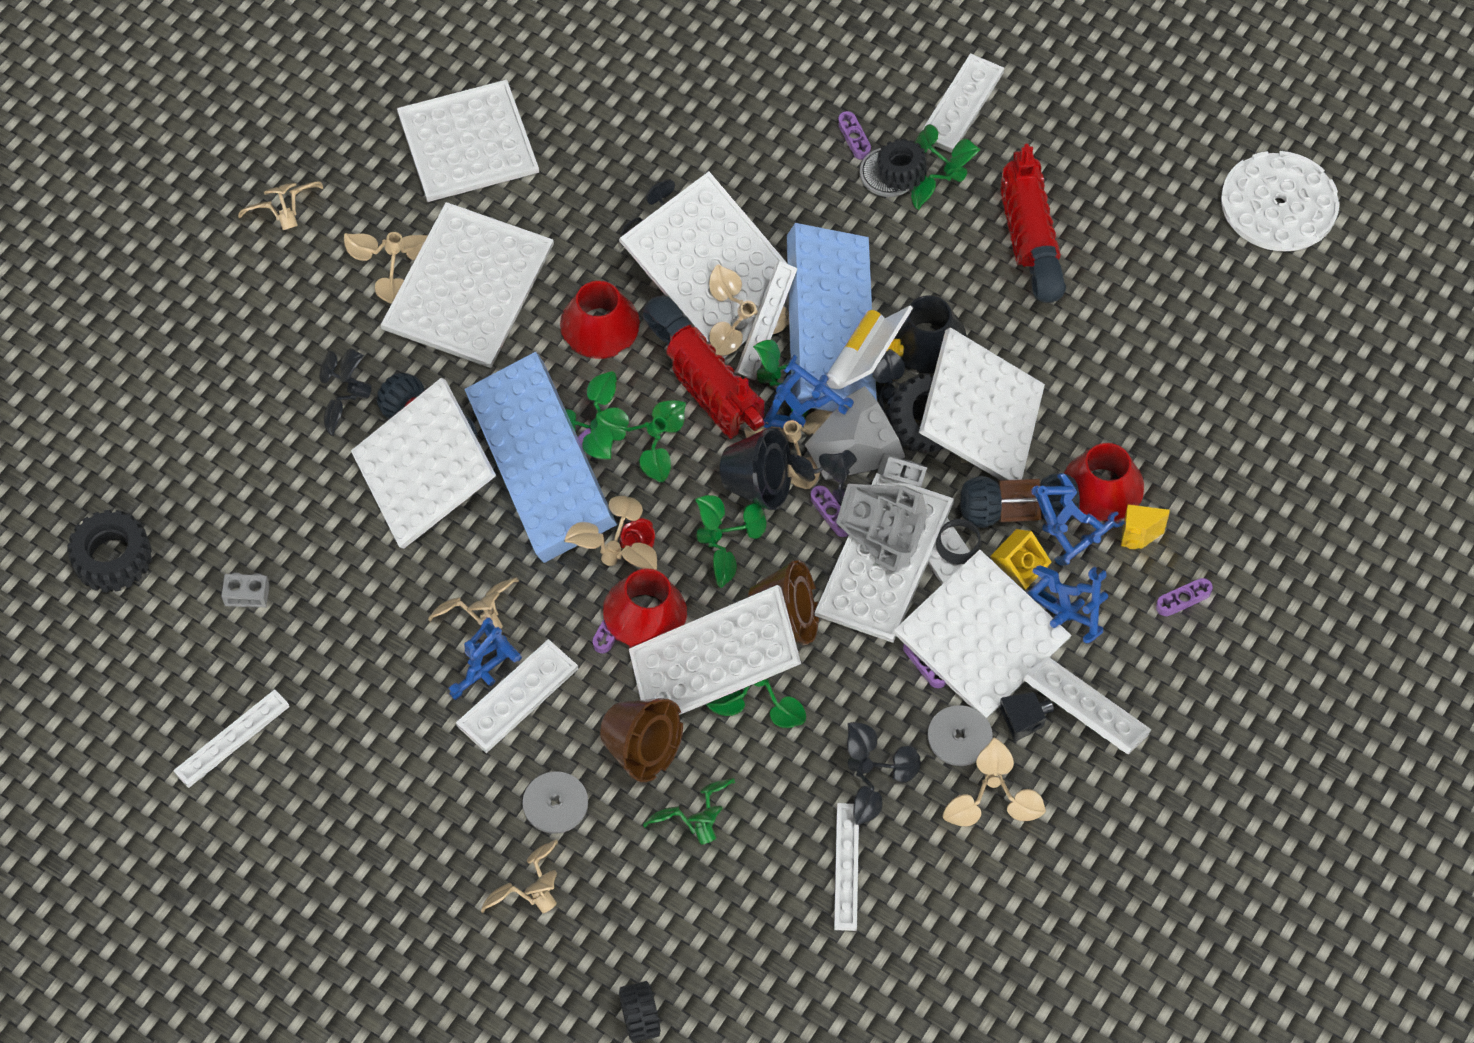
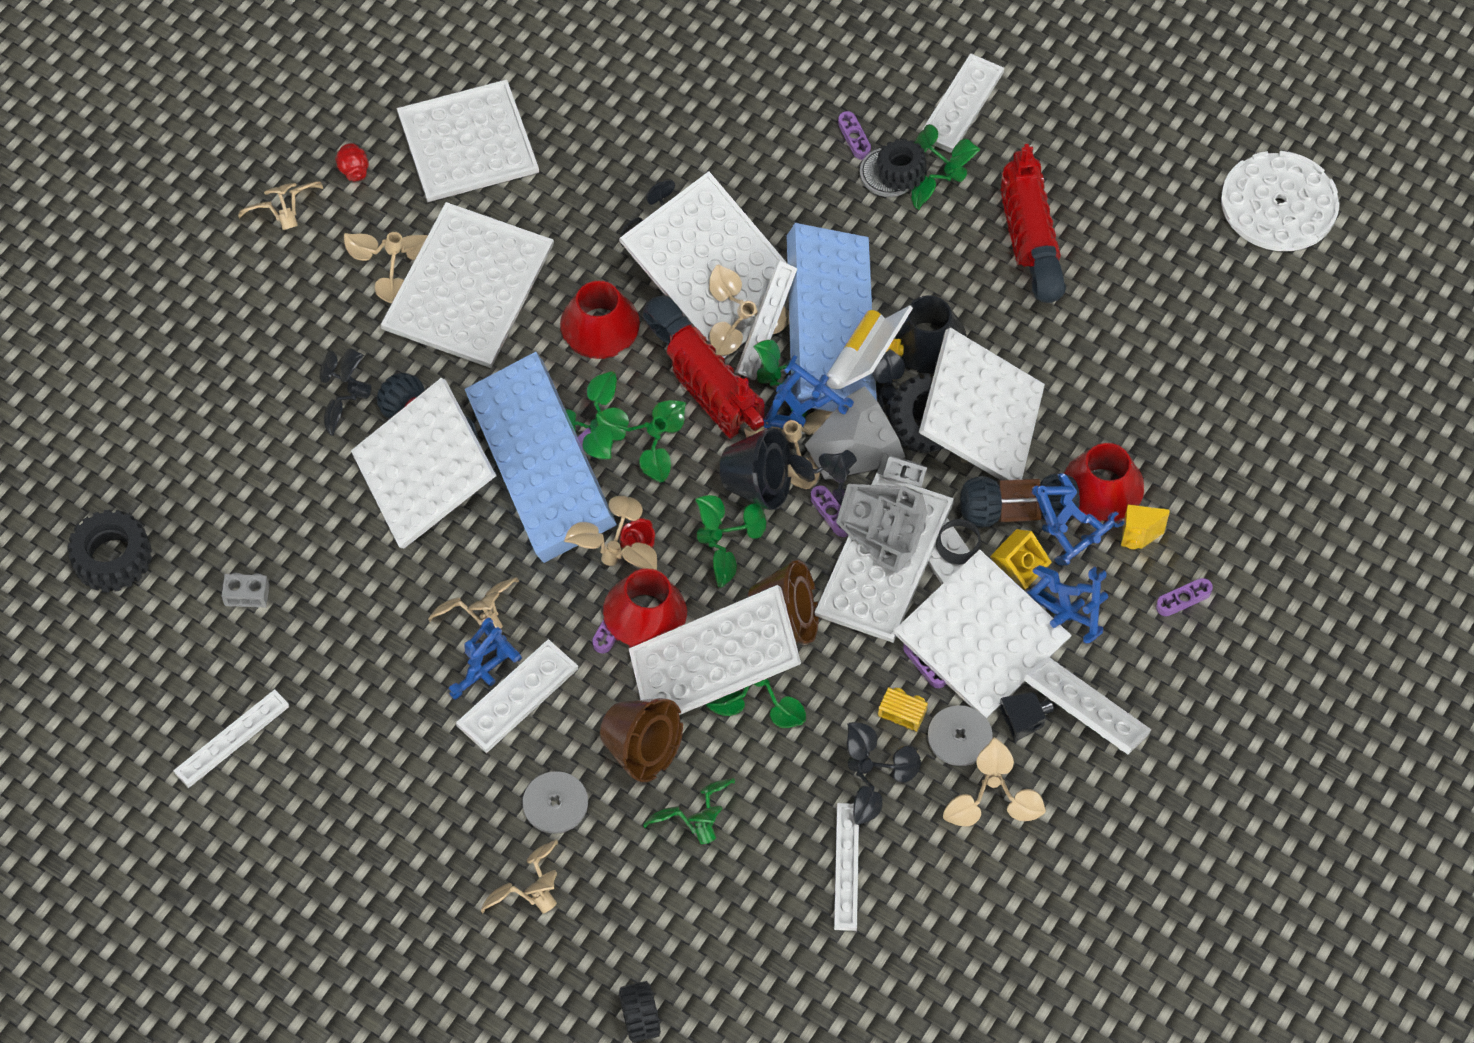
none -> red hair [335,143,369,181]
none -> yellow brick [878,687,928,732]

